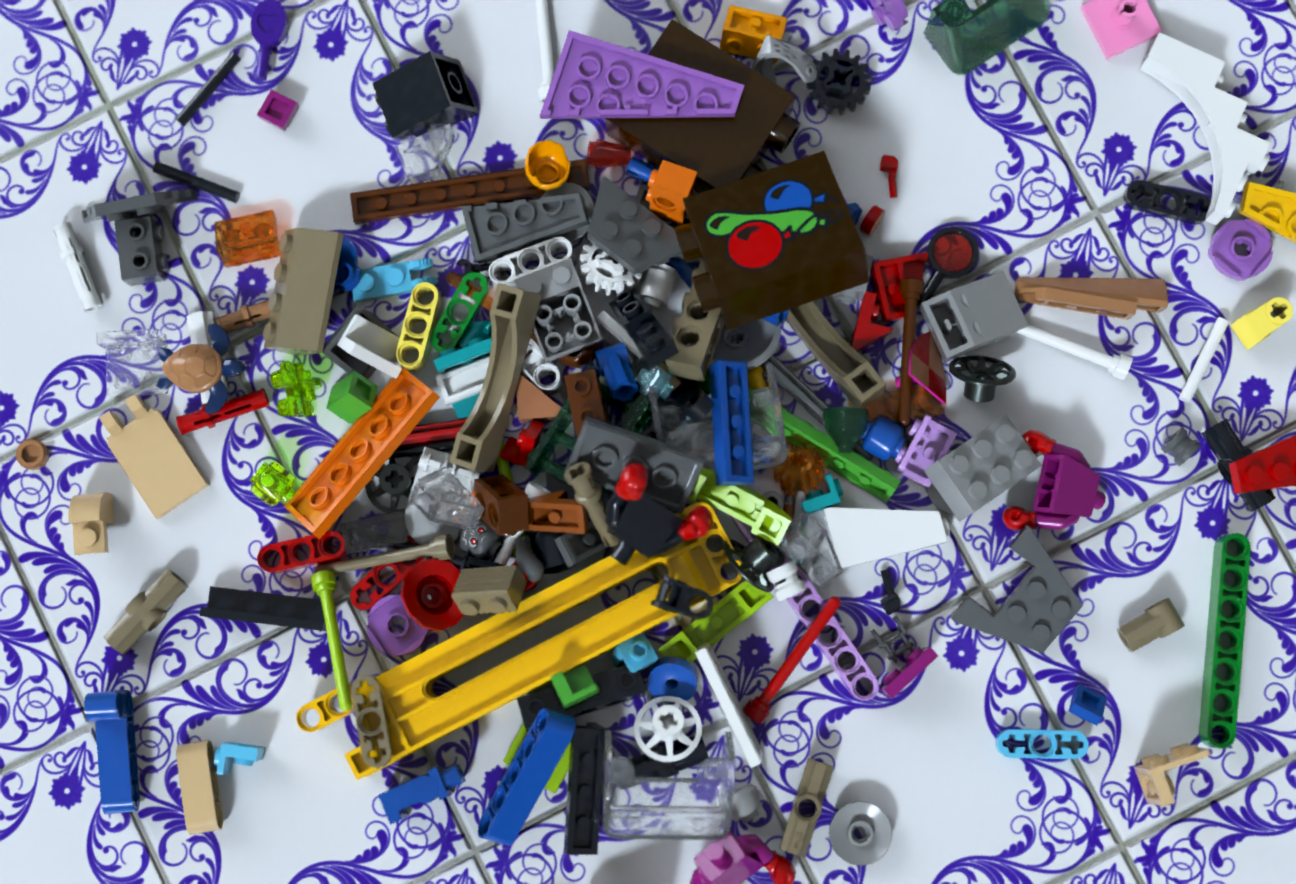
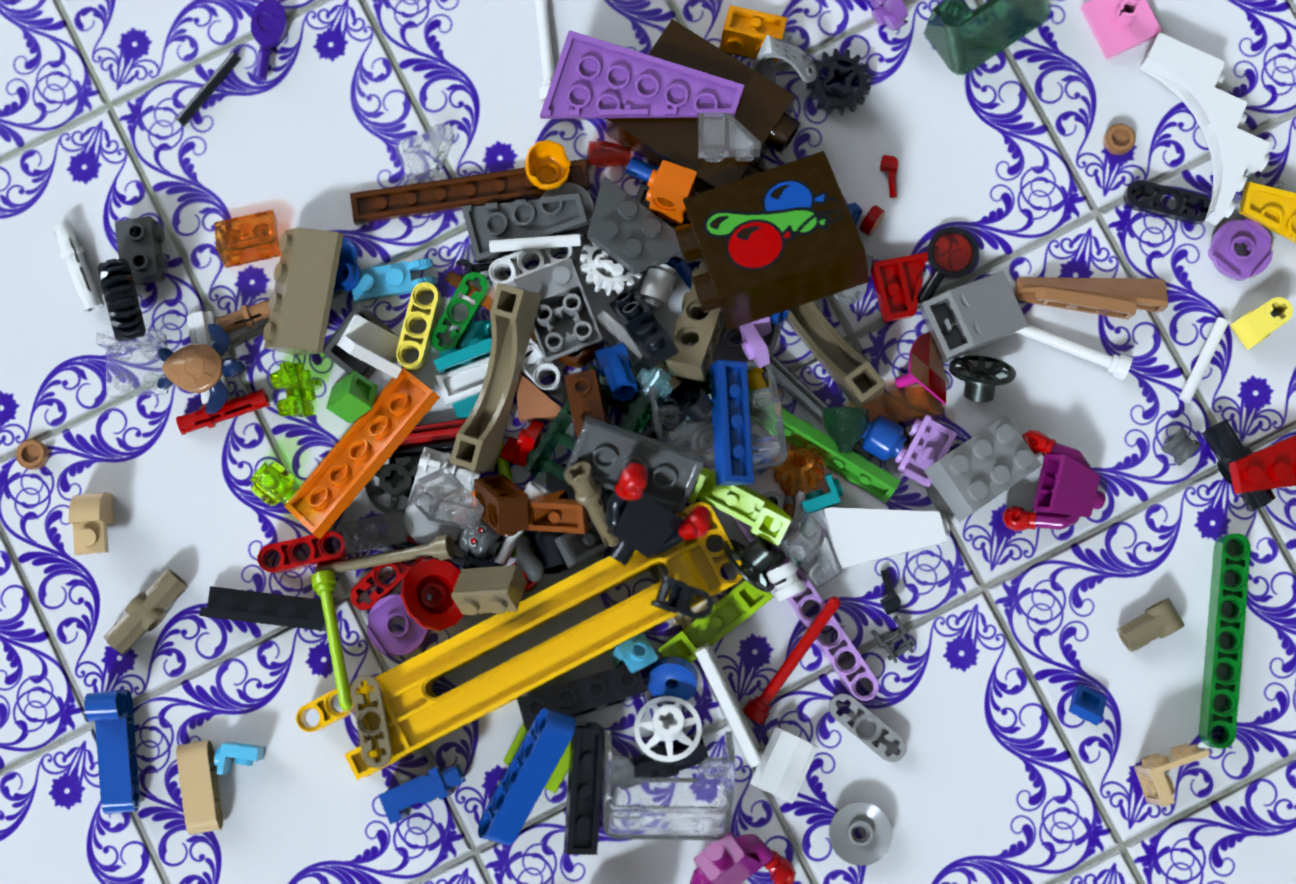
dark grey wing [81,188,197,223] -> none
tan tile [99,394,209,519] -> none
black bar [153,161,240,203] -> none
magenta plate [257,89,299,131] -> none
black slope [372,51,480,141] -> none
bright green panel [551,665,599,710] -> none
light grey cone [720,783,761,824] -> none
dark tan piece [779,758,834,857] -> none
red slope [850,291,893,353] -> none
magenta plate [879,647,938,699] -> none
reddish brown piece [898,279,924,426] -> none
dark grey wing [950,524,1083,653] -> none
medium azure beam [995,729,1089,759] -> none
none -> black gear [97,258,146,342]
none -> white bar [489,234,581,253]
none -> clear slope [698,113,761,162]
none -> lavender bracket [740,316,772,369]
none -> white panel [750,726,818,804]
none -> light grey beam [829,694,906,762]
none -> medium nougat tile [1103,123,1136,155]

